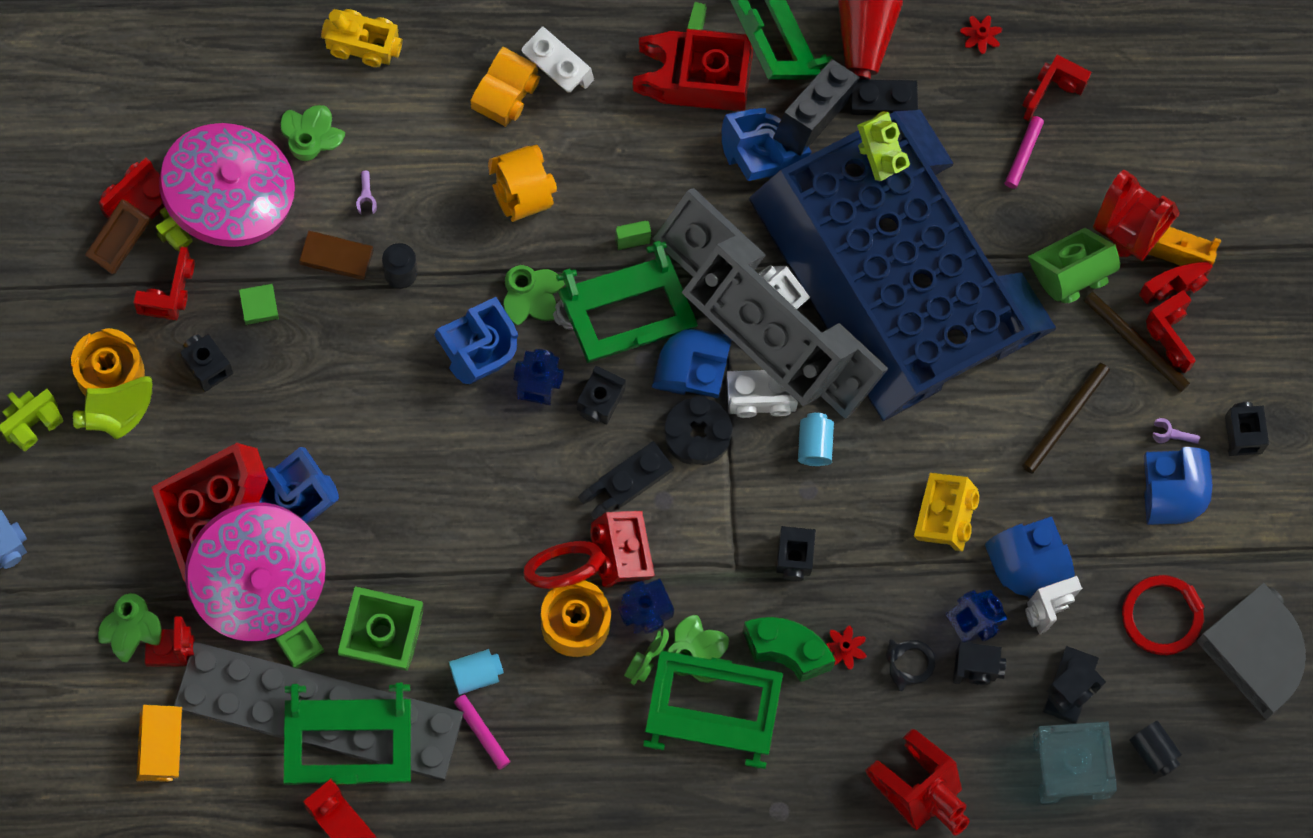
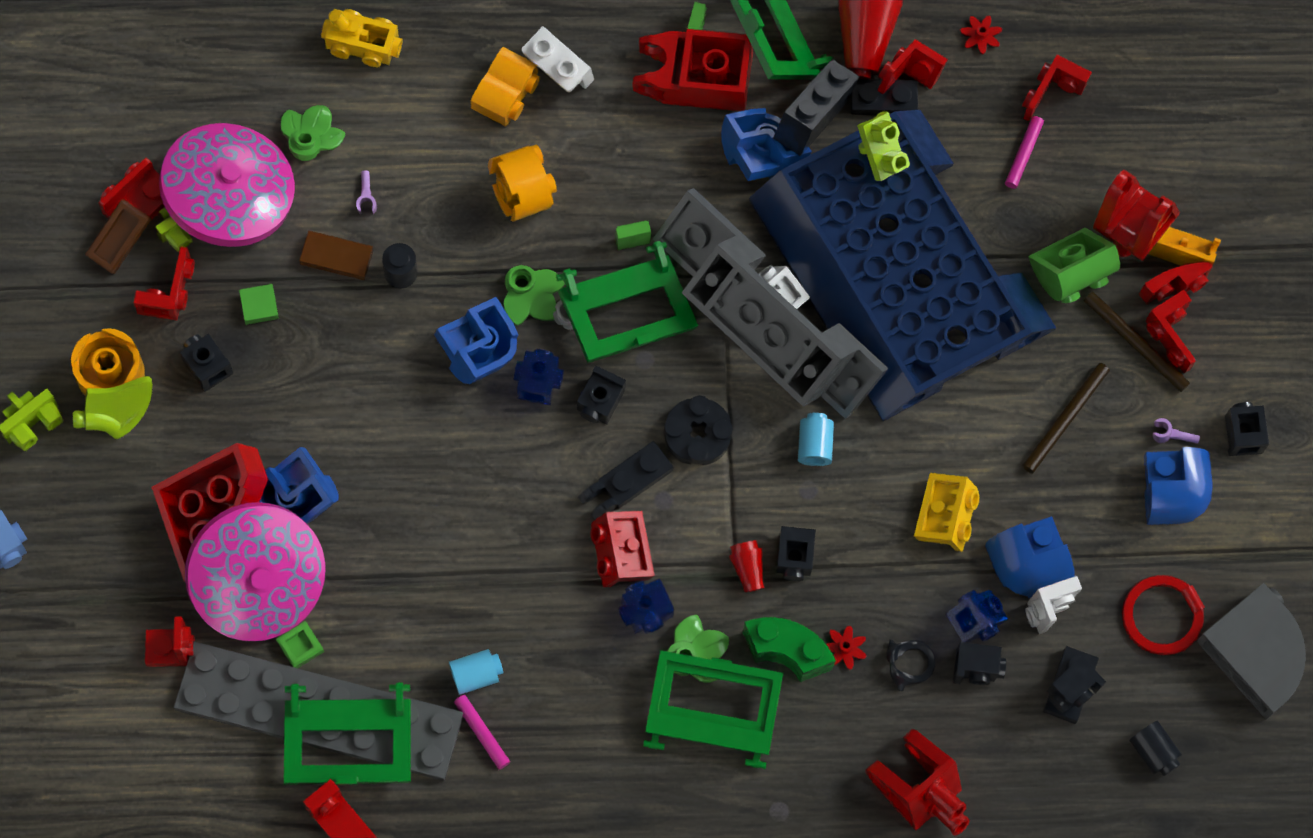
bright green plate [98,593,161,662] -> none
light orange hinge [136,705,182,782] -> none
bright green brick [338,586,423,671] -> none
red piece [523,541,605,589] -> none
light orange brick [541,580,611,657] -> none
bright green plate [624,628,669,685] -> none
blue brick [652,329,732,398] -> none
white bracket [726,370,798,418] -> none
clear light blue panel [1033,722,1117,804] -> none
none -> red cone [729,540,765,593]
none -> red bracket [877,39,948,94]

